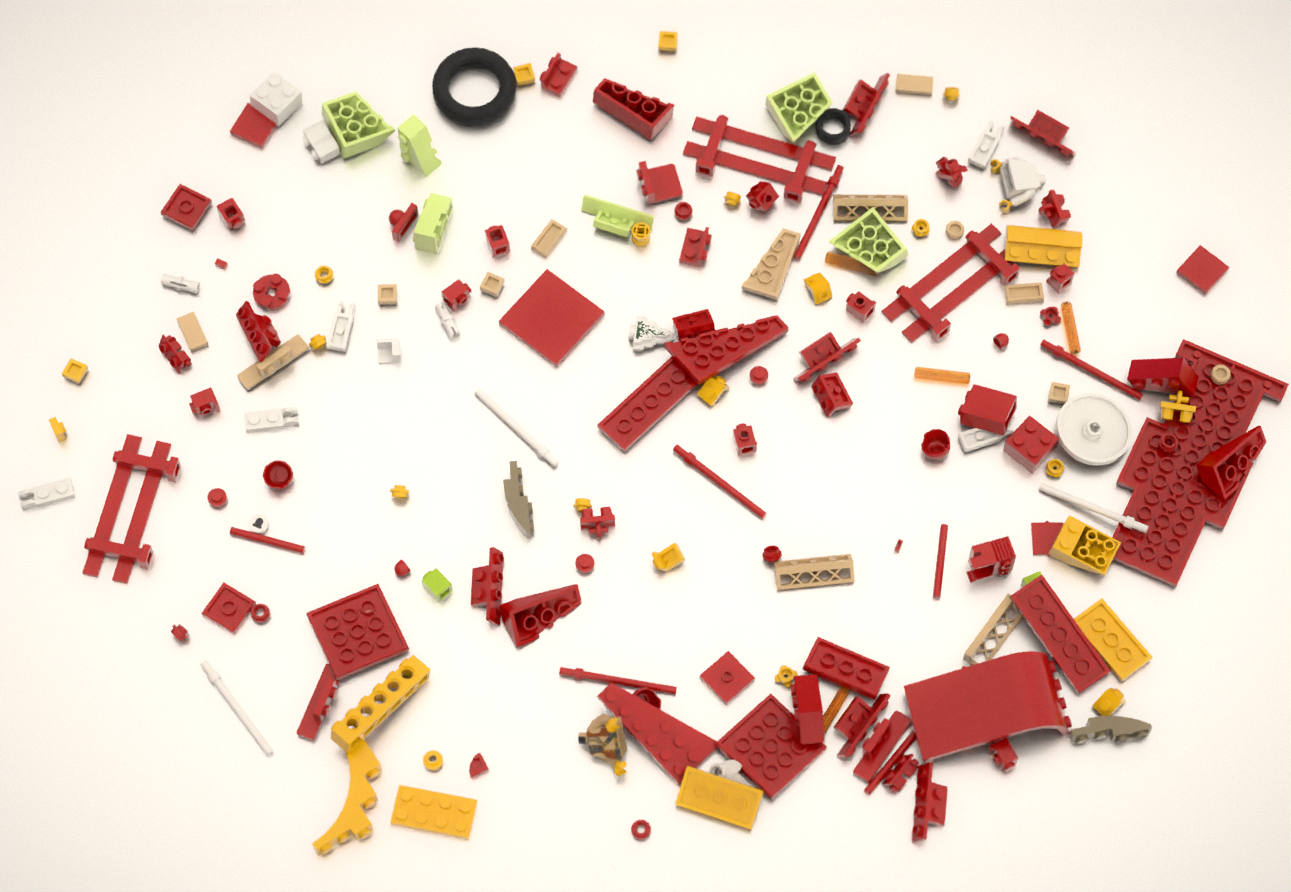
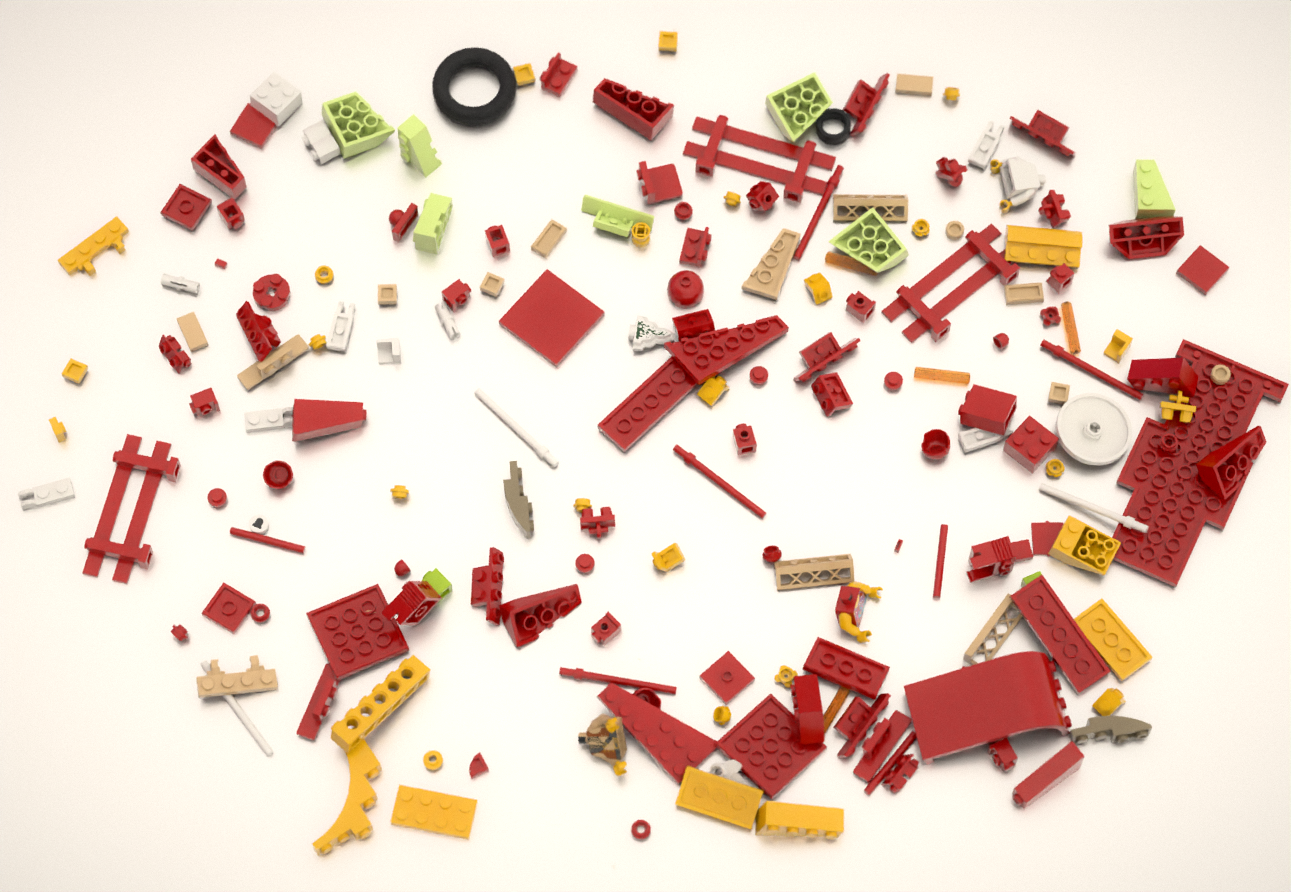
red bracket [912,762,948,843] -> none
none -> yellow hinge [58,216,129,276]
none -> red wedge [190,134,247,200]
none -> tan hinge [196,655,278,698]
none -> slope [292,399,367,442]
none -> red piece [381,581,442,625]
none -> brick [591,611,622,646]
none -> red cylinder [667,270,704,309]
none -> yellow plate [713,706,731,725]
none -> yellow wedge [755,801,844,839]
none -> torso [835,581,883,643]
none -> plate [884,371,903,390]
none -> tile [1011,539,1033,563]
none -> slope [1012,741,1085,809]
none -> yellow panel [1103,329,1133,363]
none -> red wedge [1108,216,1184,259]
none -> yellowish green wedge [1133,159,1176,219]

